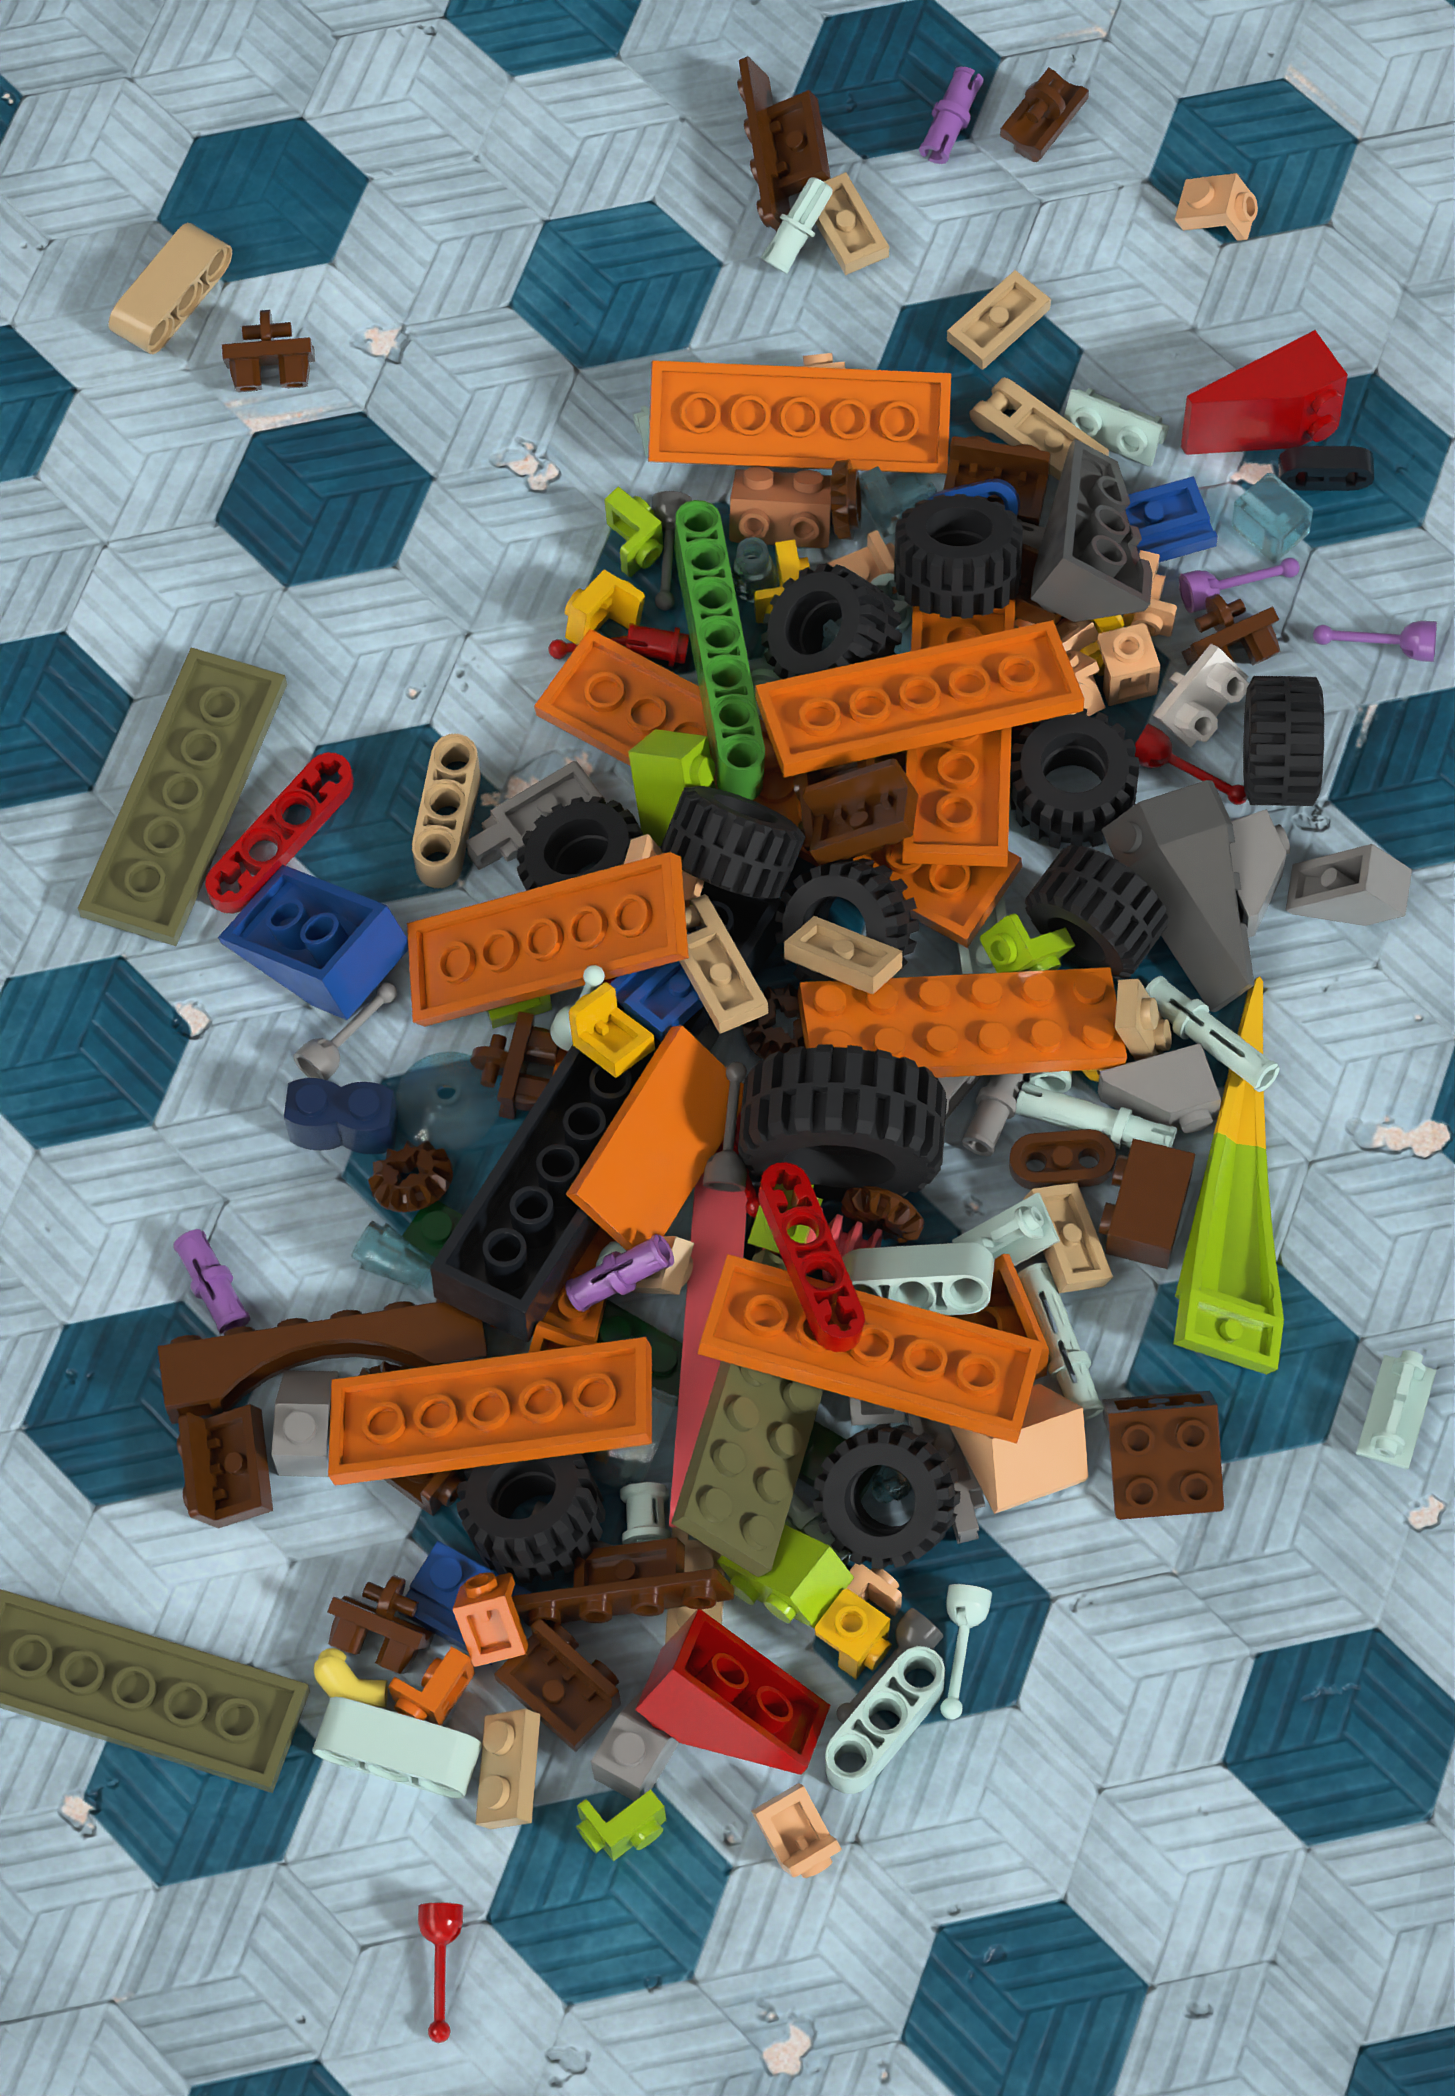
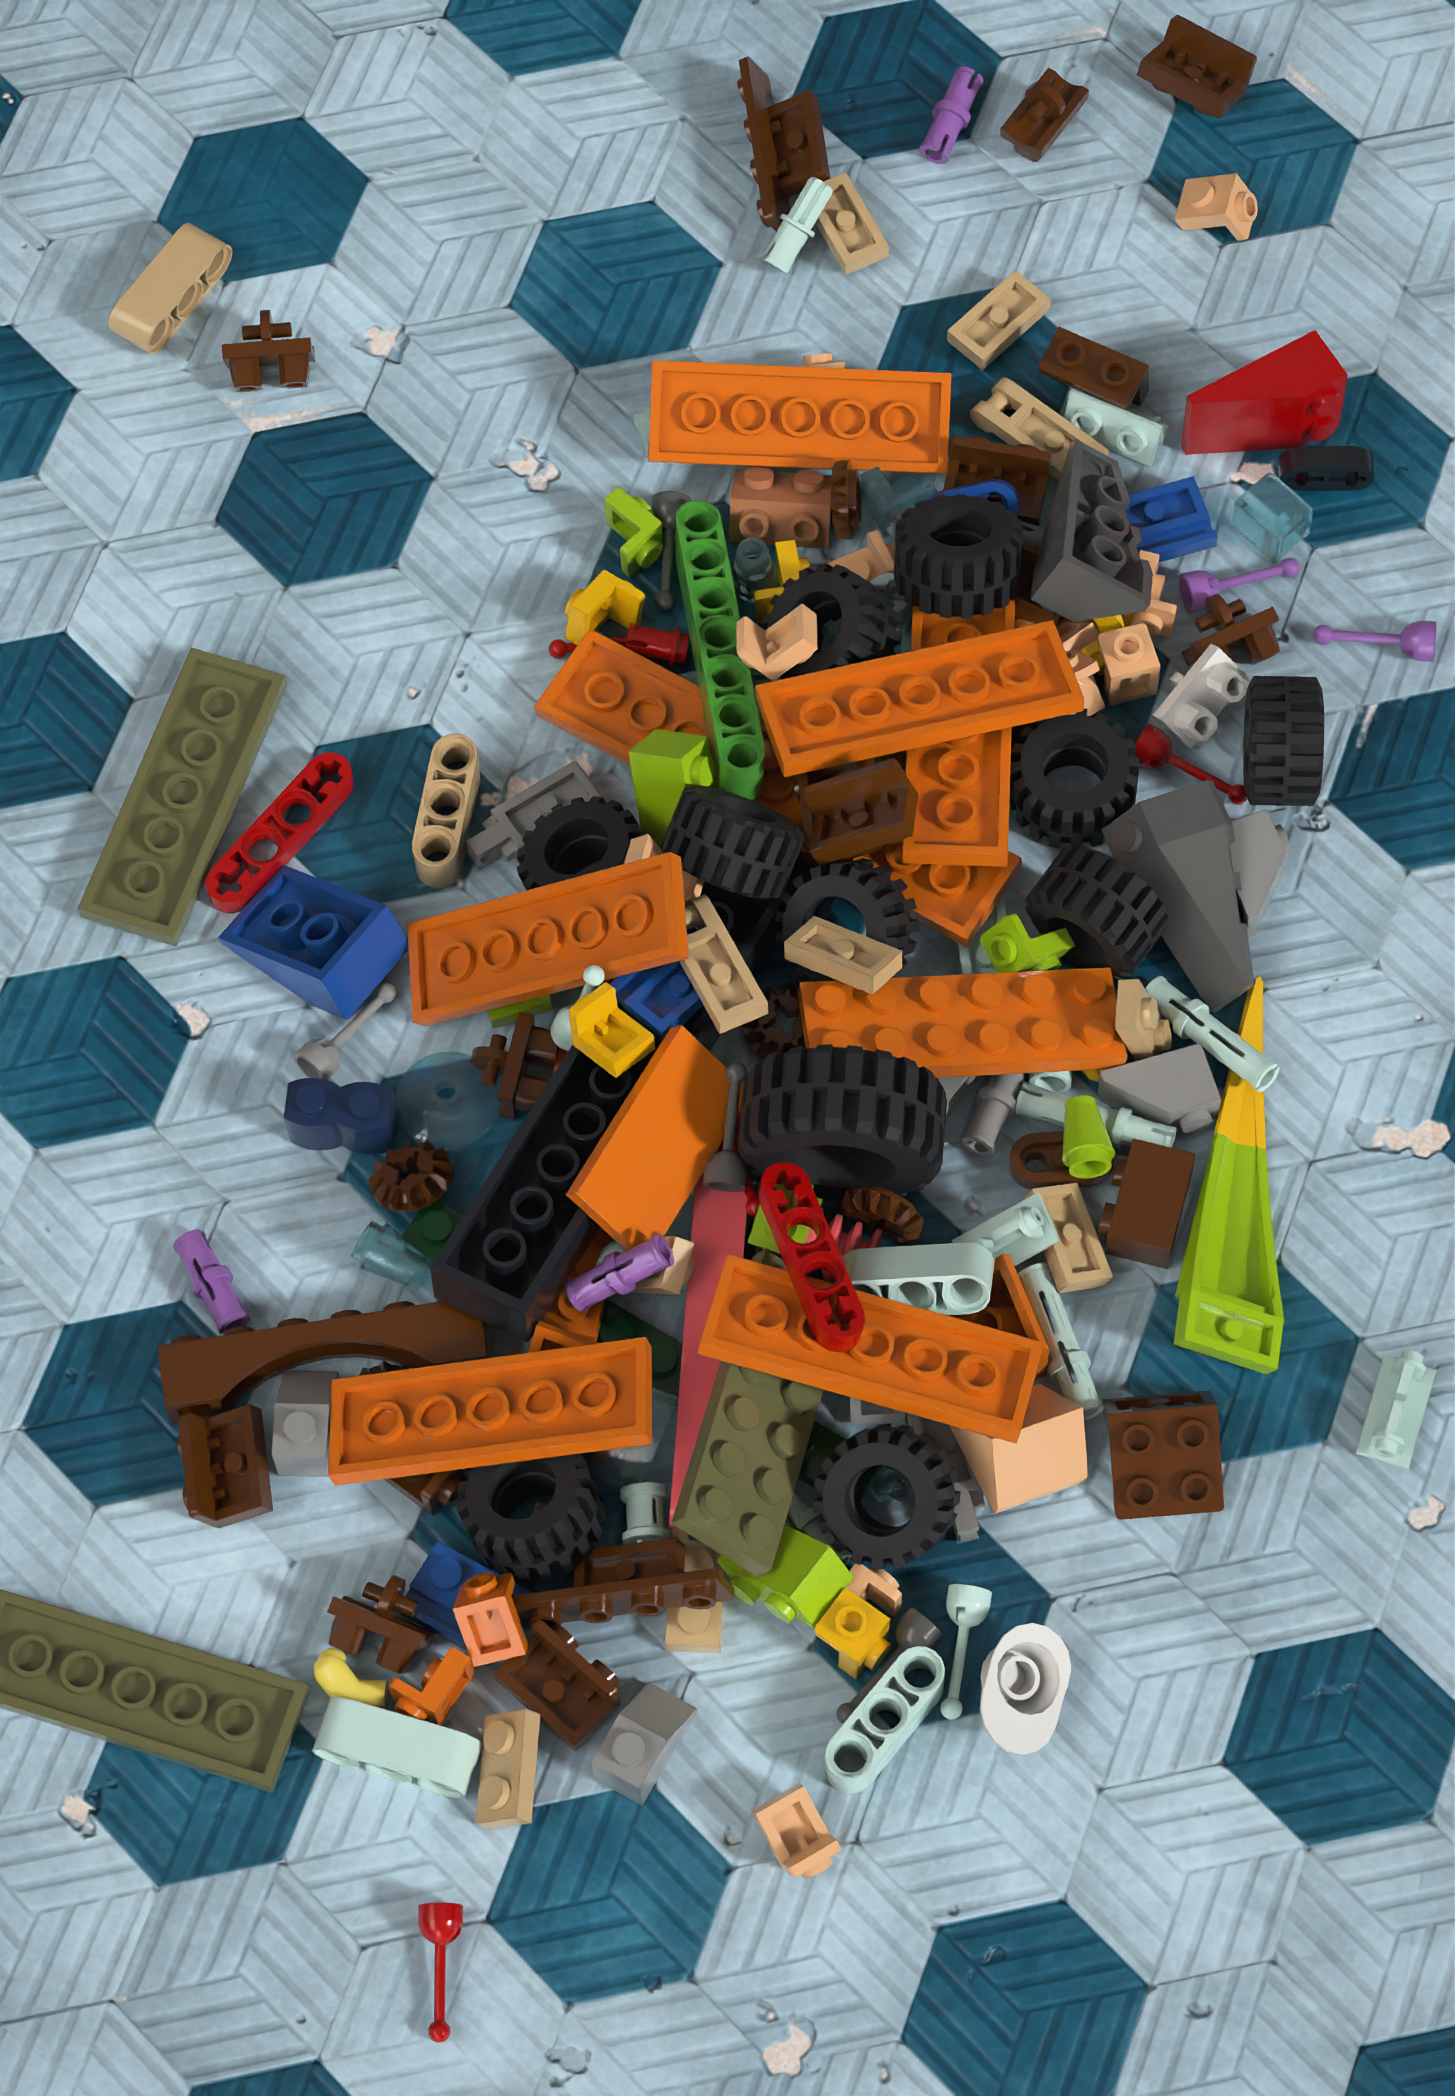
lime bracket [576,1789,666,1861] -> none
red slope [635,1609,831,1775] -> none
light grey slope [1286,844,1412,926] -> none
none -> light nougat bracket [736,604,818,681]
none -> white piece [980,1623,1071,1755]
none -> reddish brown bracket [1039,326,1149,409]
none -> lime cone [1062,1095,1115,1179]
none -> reddish brown bracket [1137,15,1257,119]

